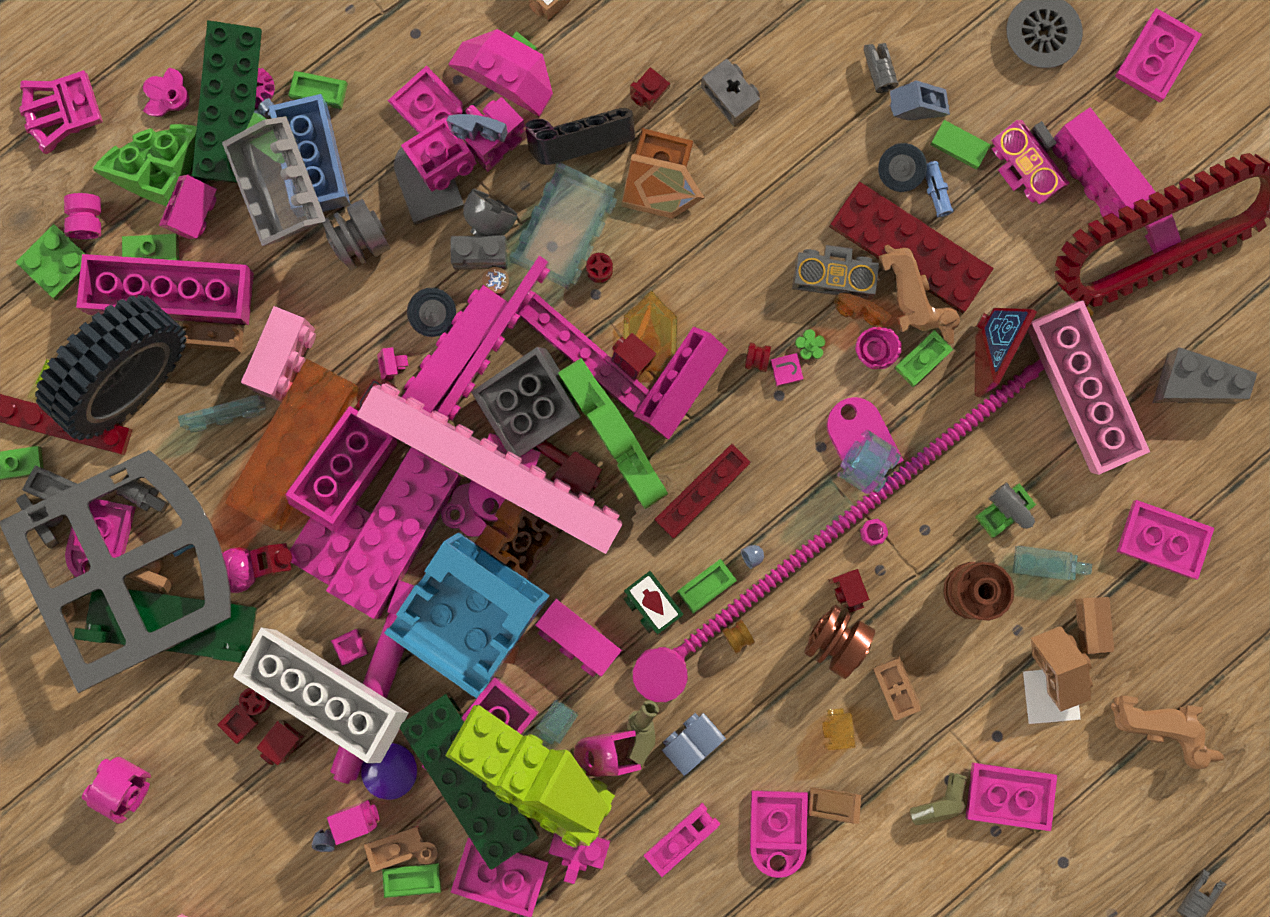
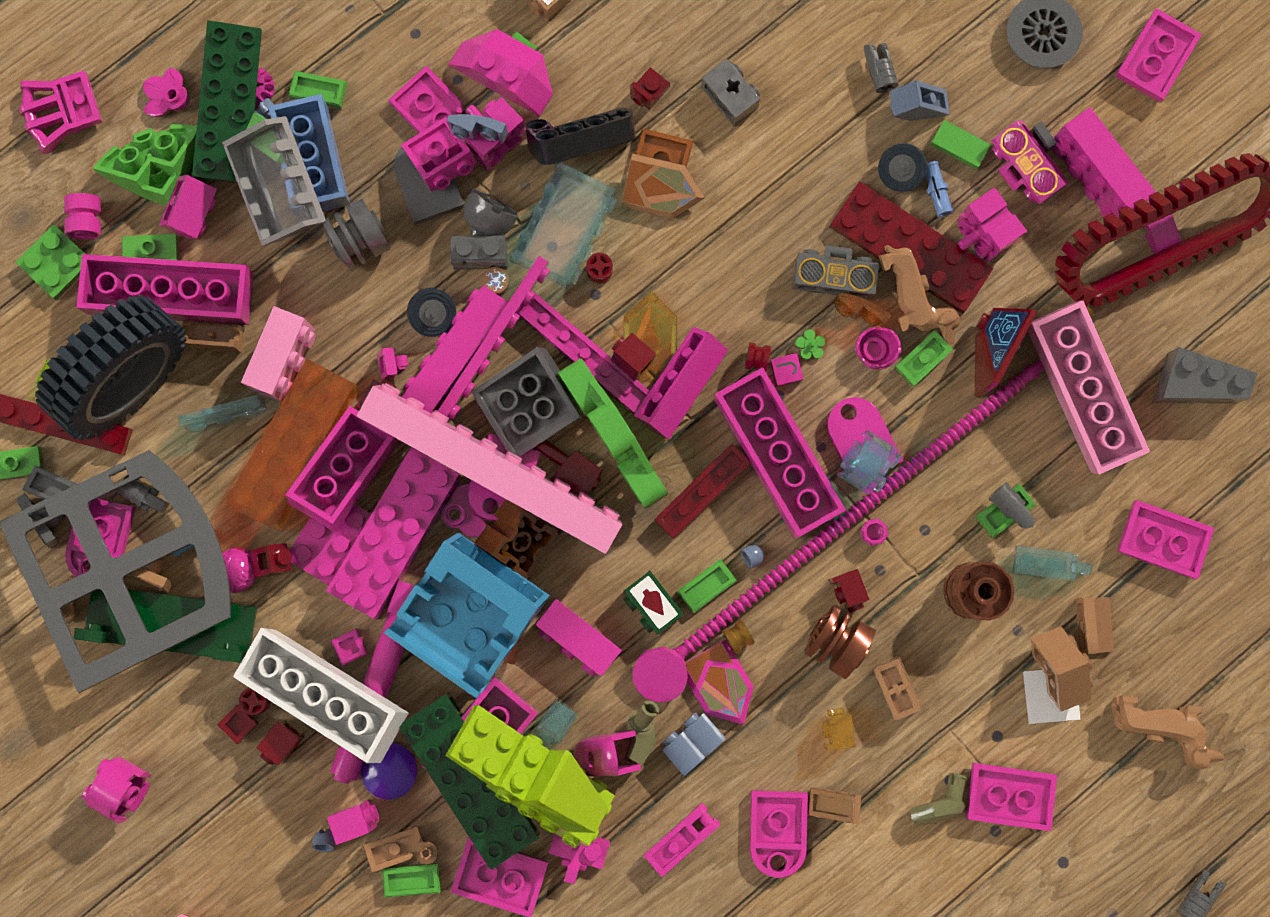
none -> tile [685,639,754,725]
none -> dark pink brick [713,367,846,540]
none -> dark pink brick [957,187,1027,262]

